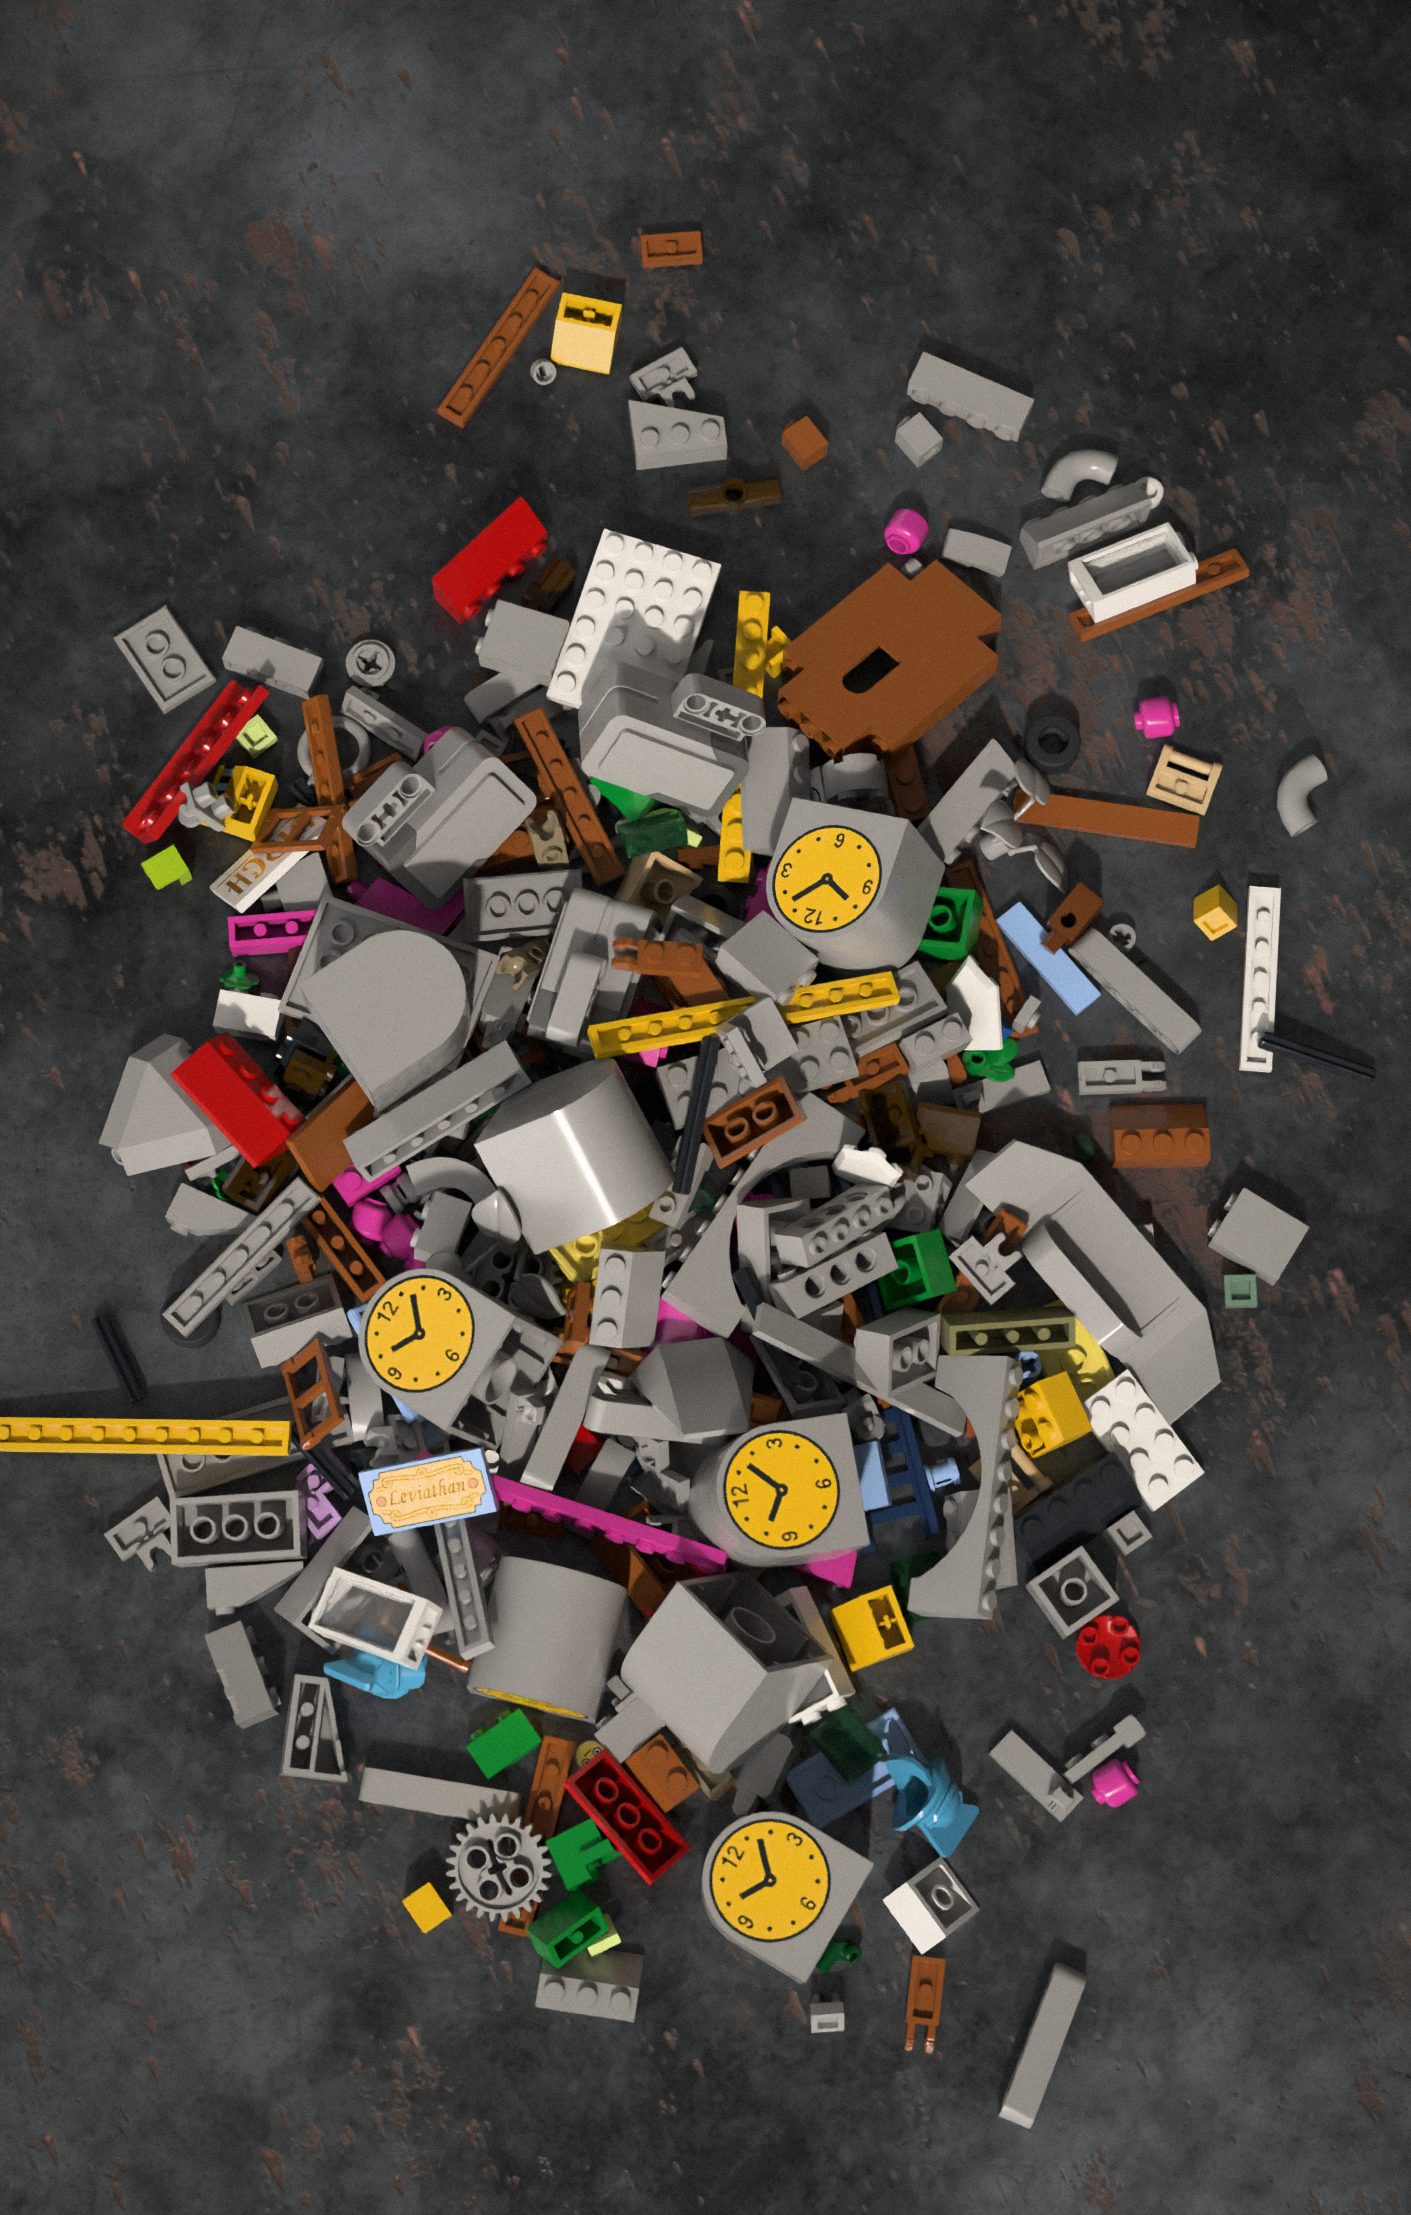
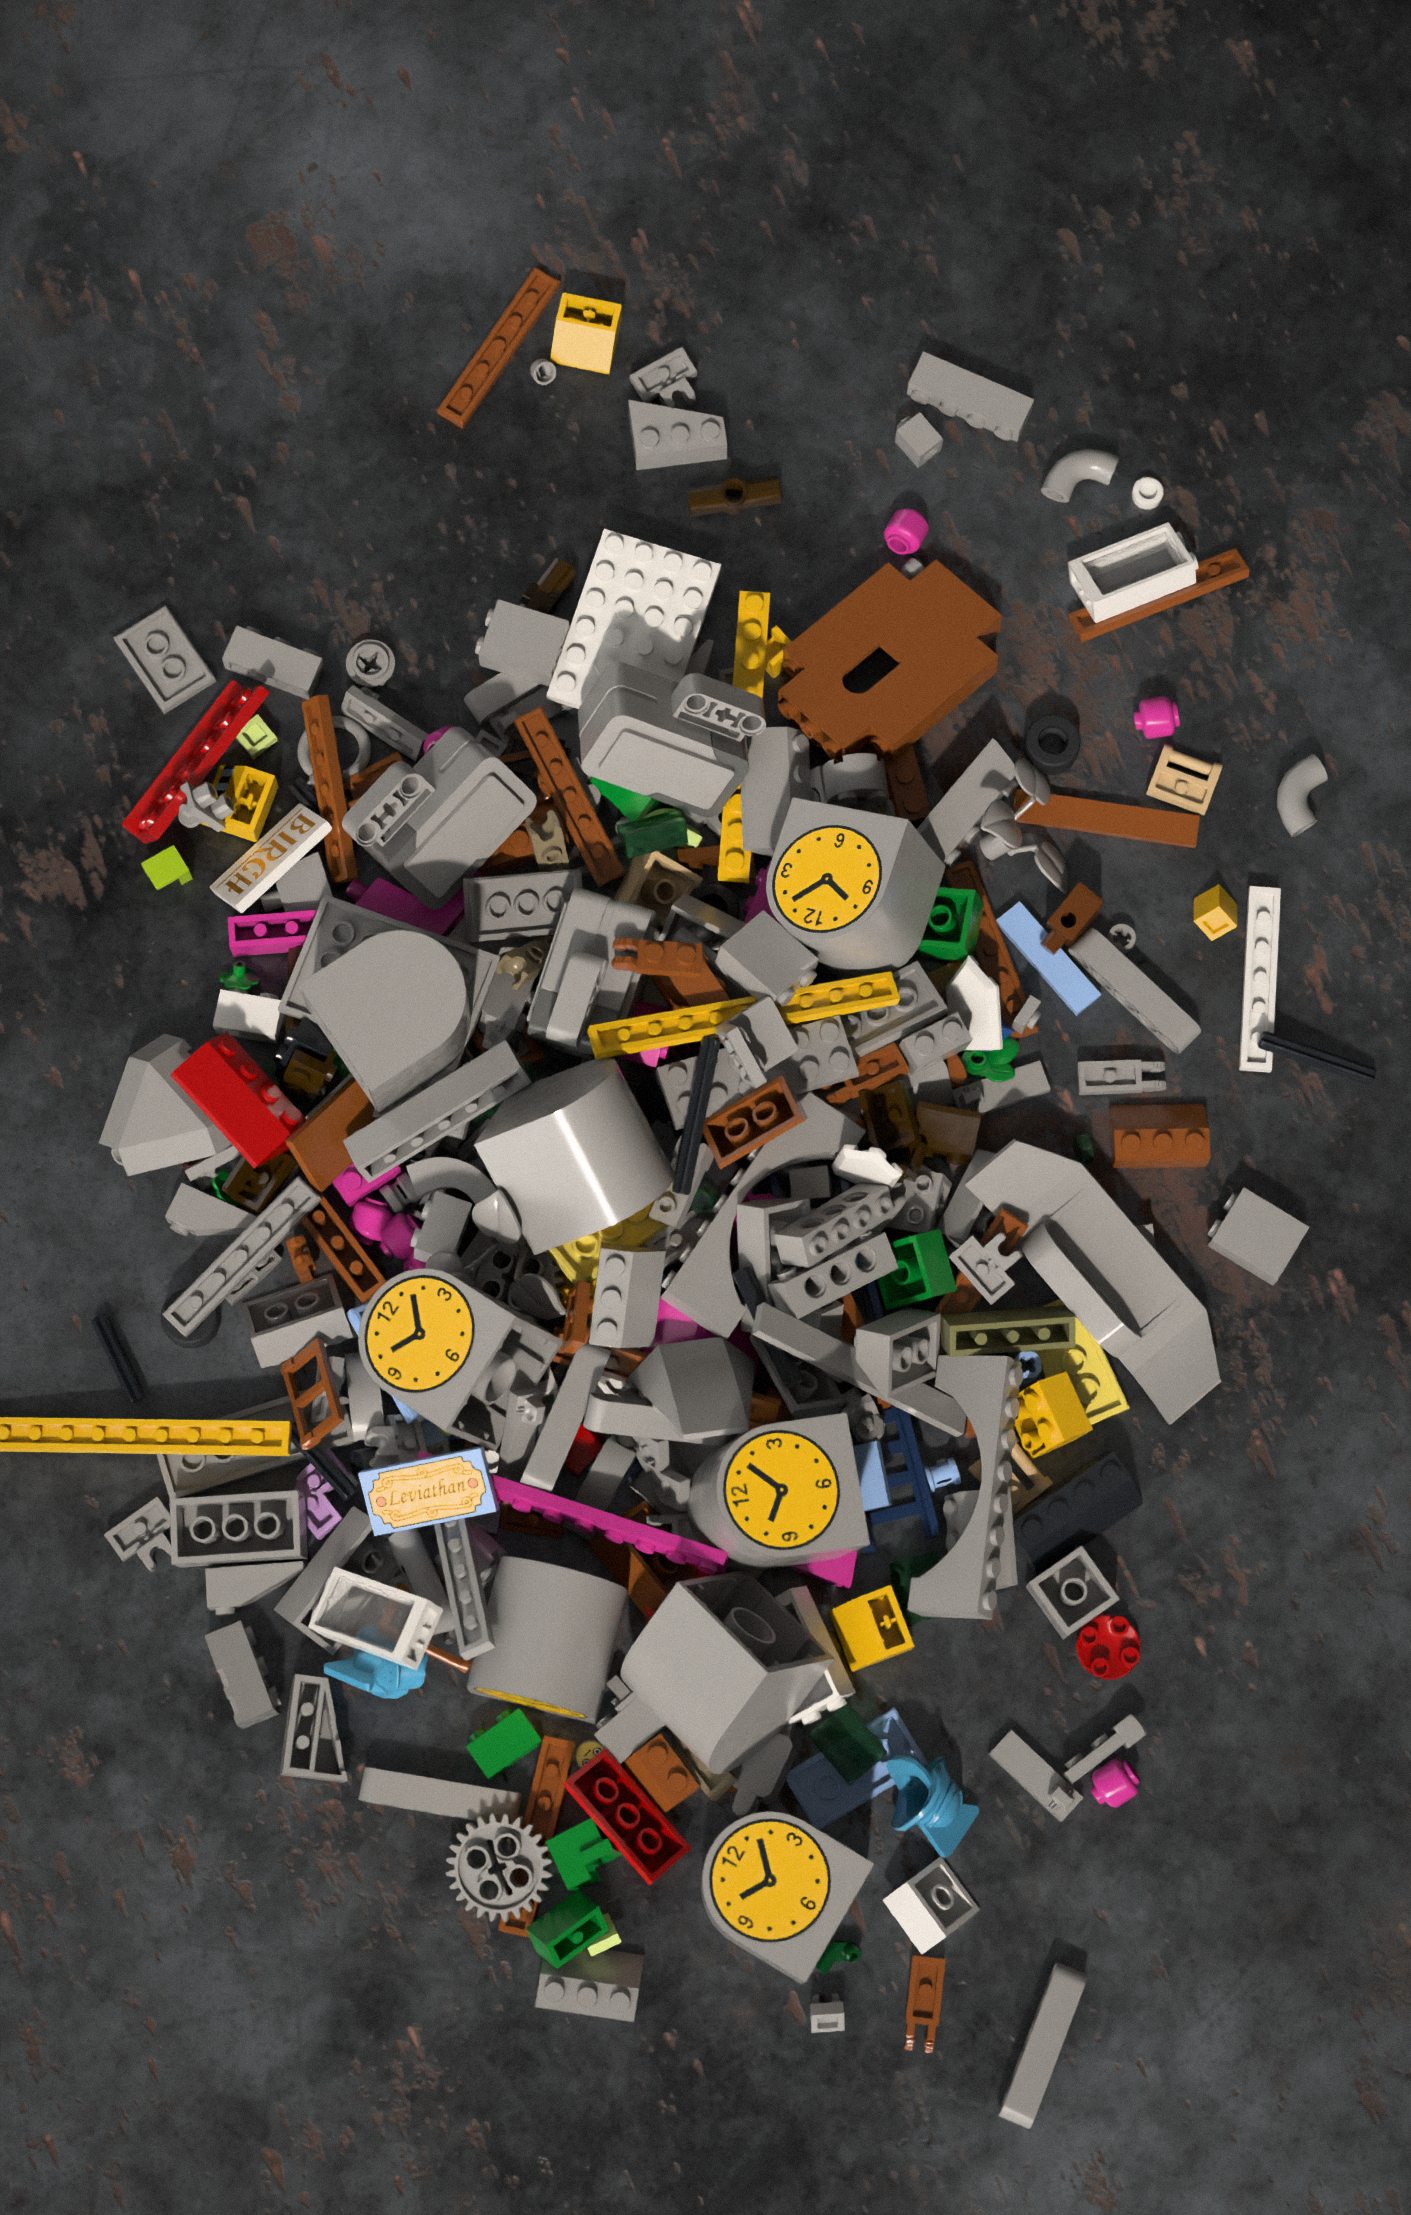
dark orange window [250,803,347,854] -> none
yellow panel [402,1882,453,1933] -> none
red slope [432,496,548,624] -> none
dark orange plate [640,231,703,268] -> none
dark orange brick [781,416,829,471] -> none
light grey slope [941,529,1012,577] -> none
light grey slope [1019,483,1152,570] -> none
white plate [1081,1369,1205,1511] -> none
light grey plate [1106,1510,1152,1556] -> none
sand green plate [1222,1274,1257,1309] -> none

